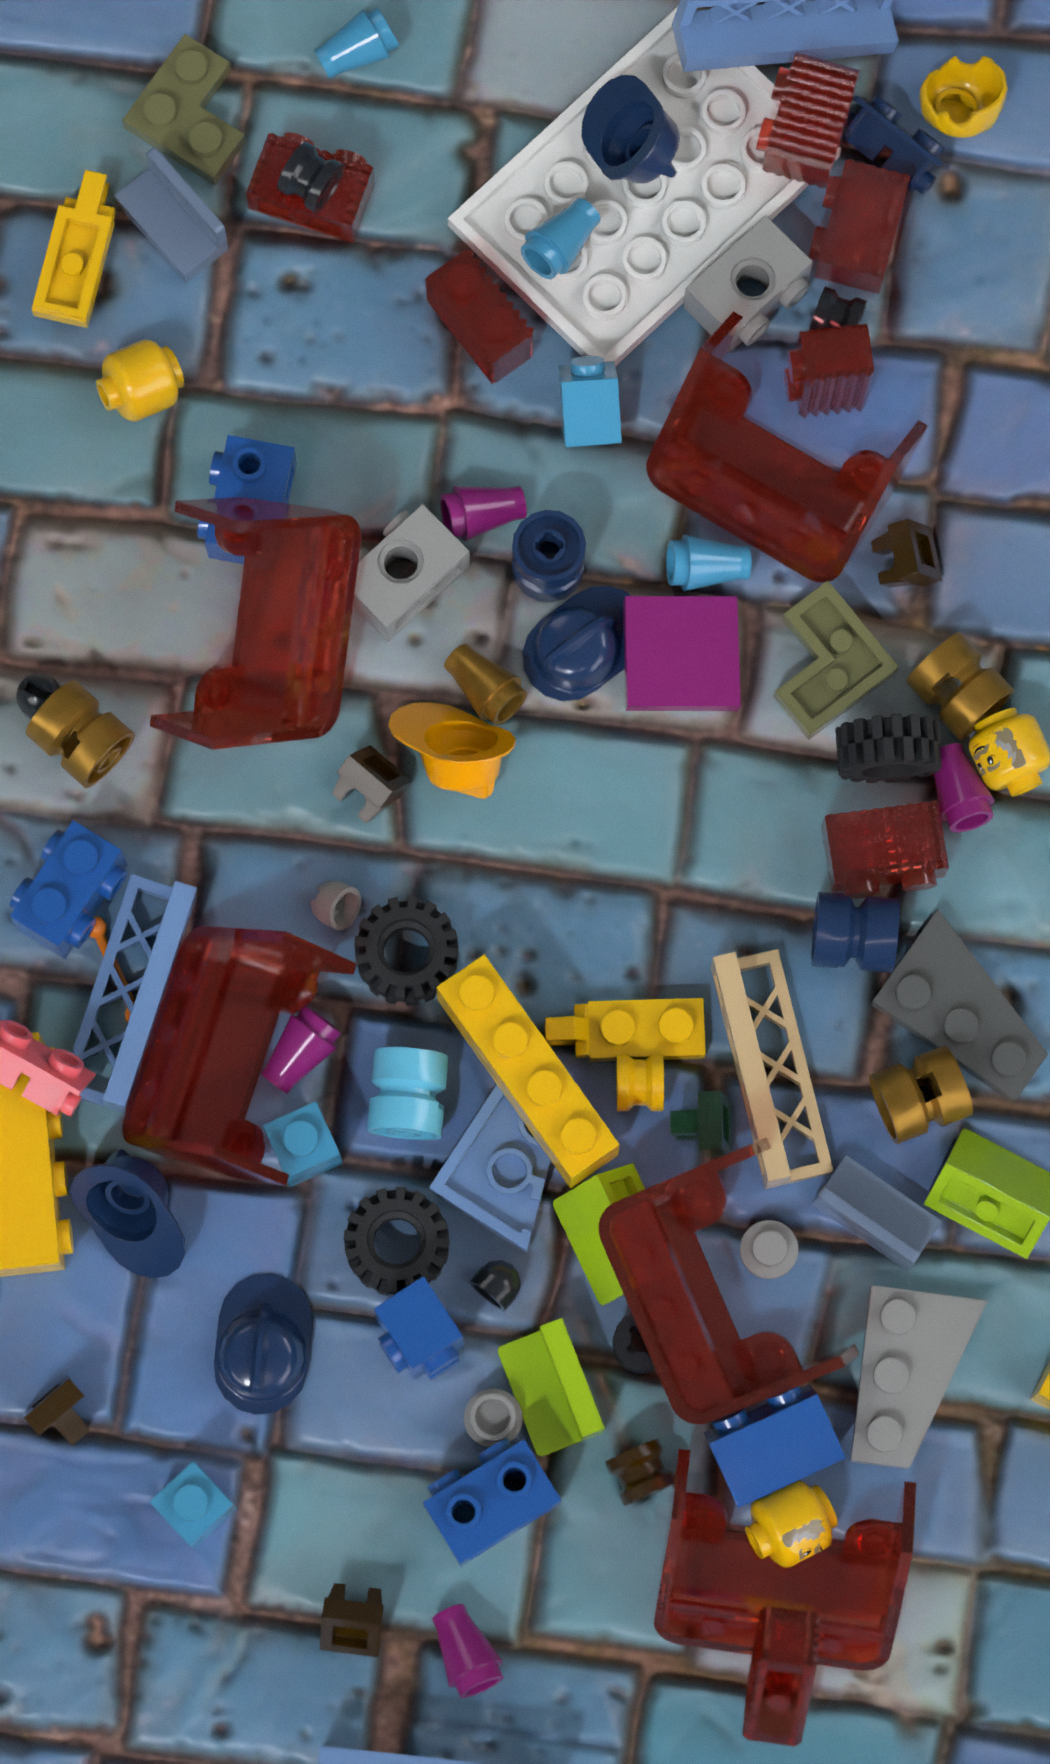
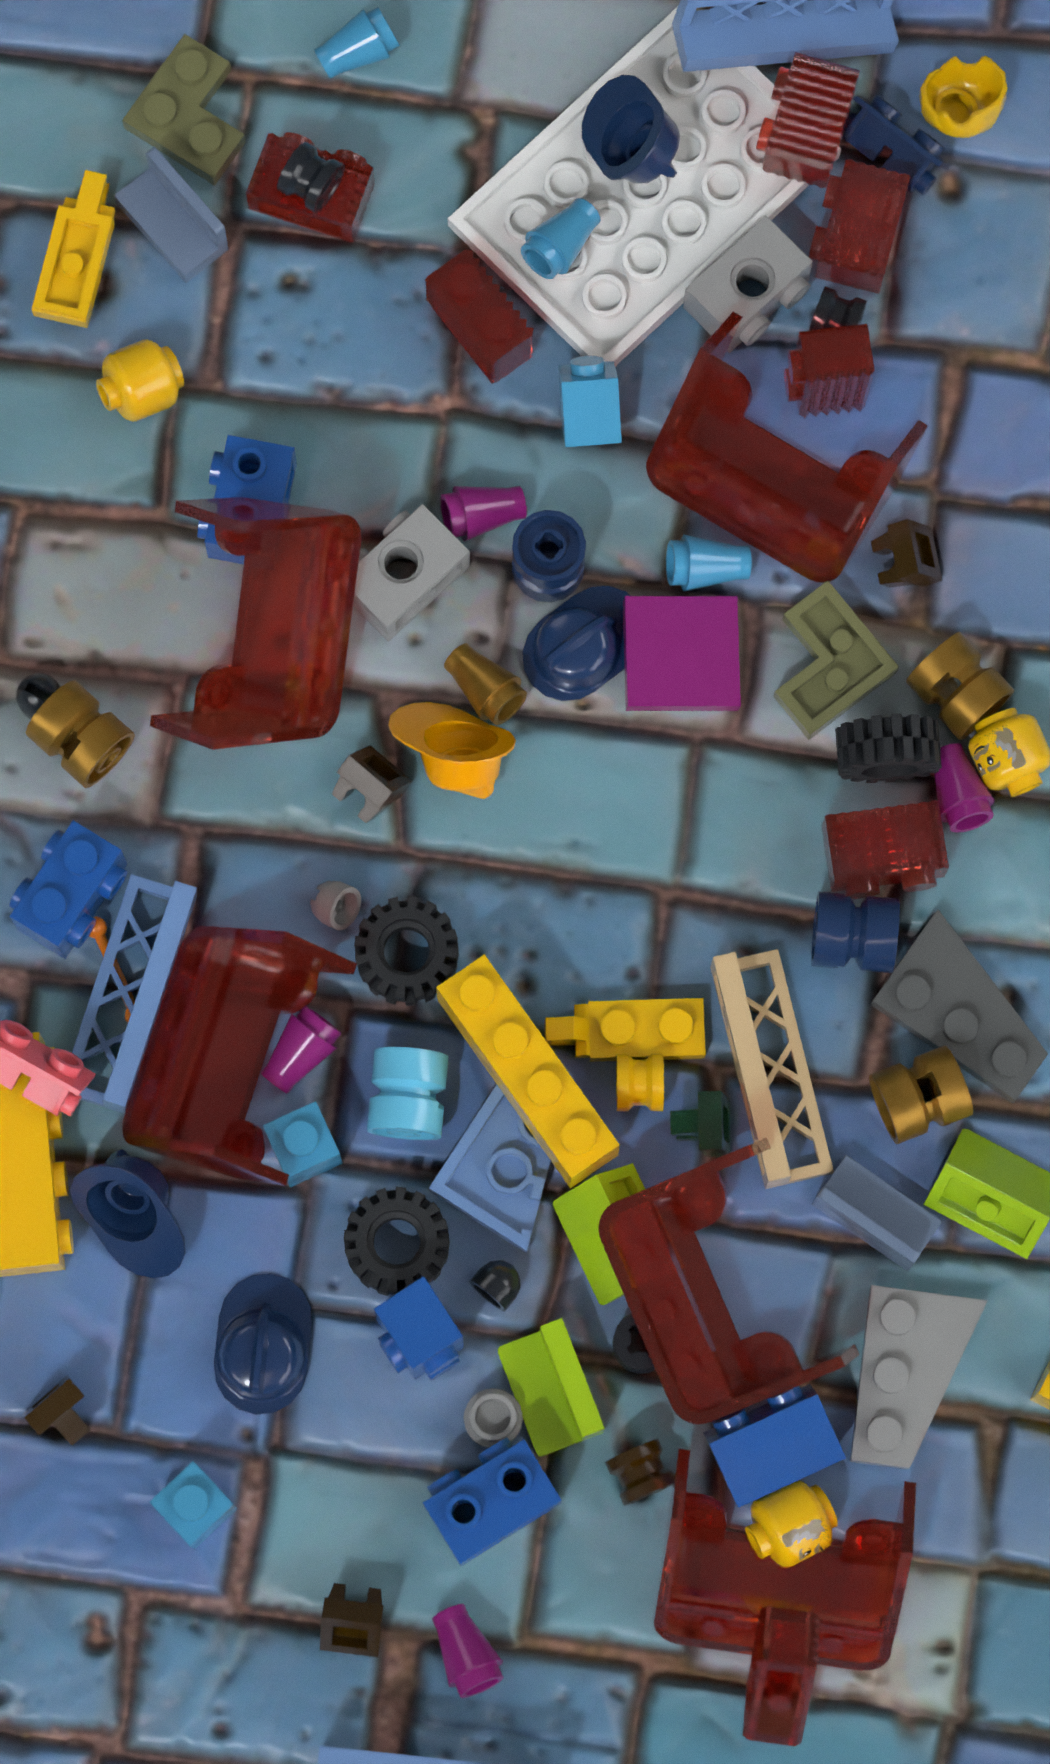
light grey plate [740,1220,799,1279] -> none

